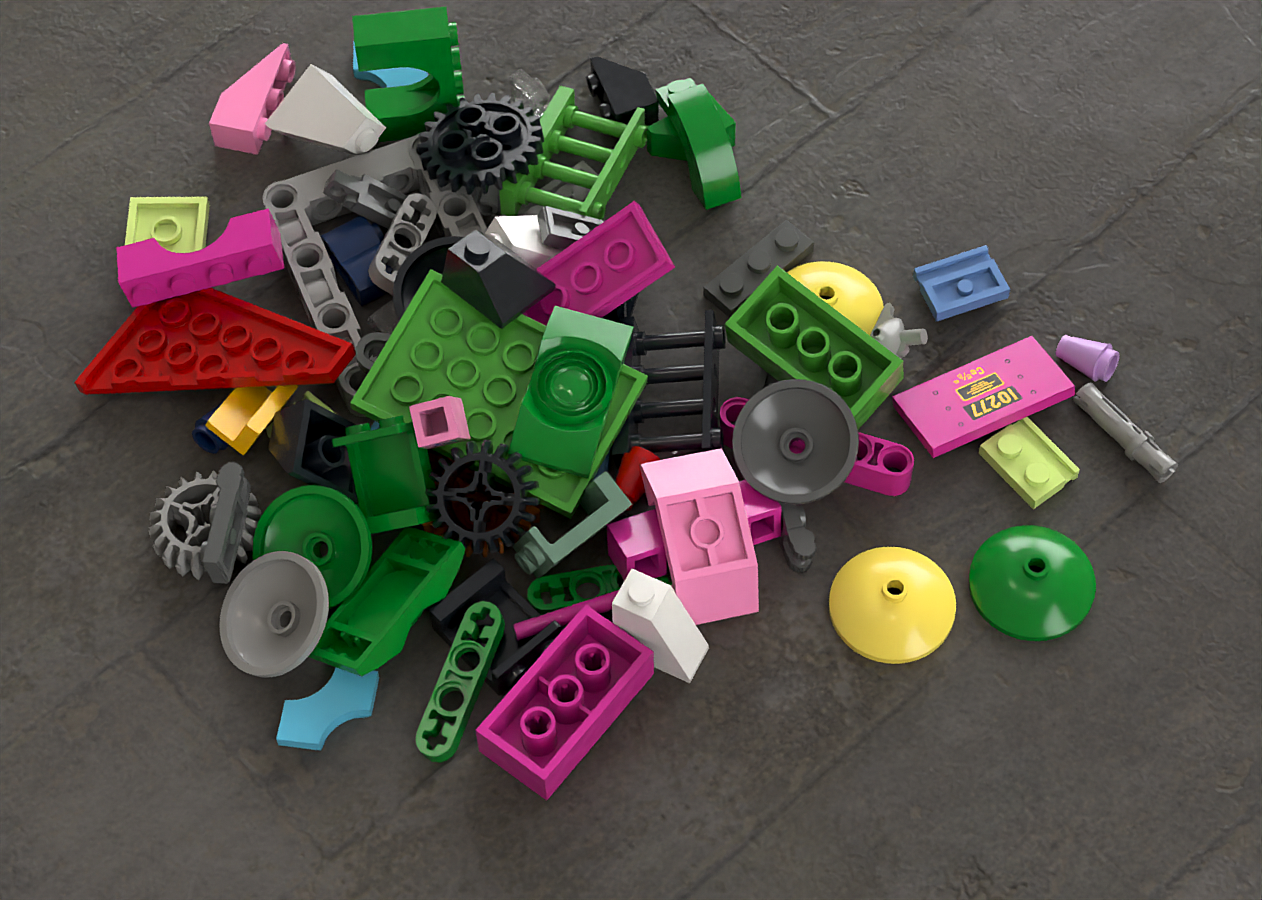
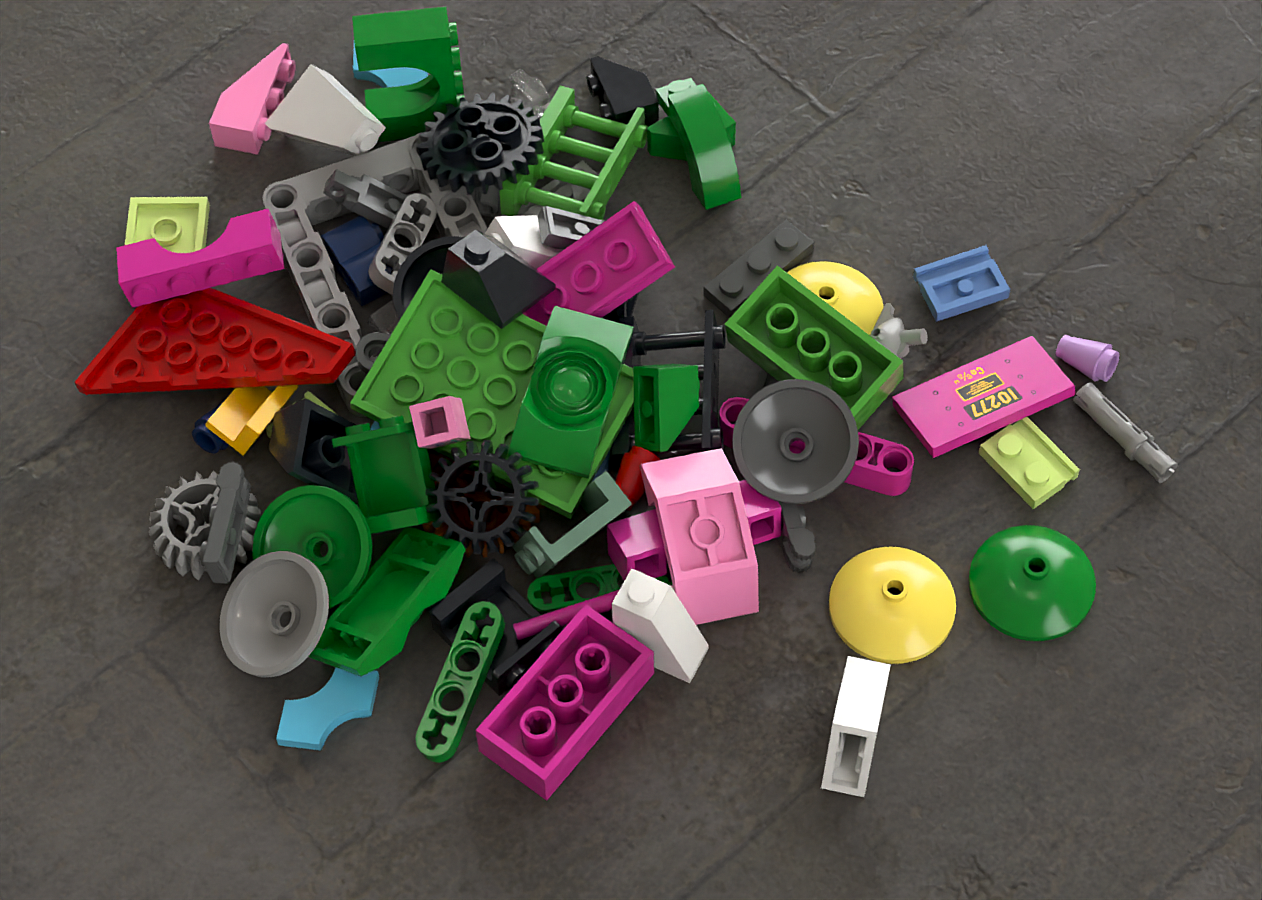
none -> green slope [633,364,700,452]
none -> white slope [821,656,891,797]

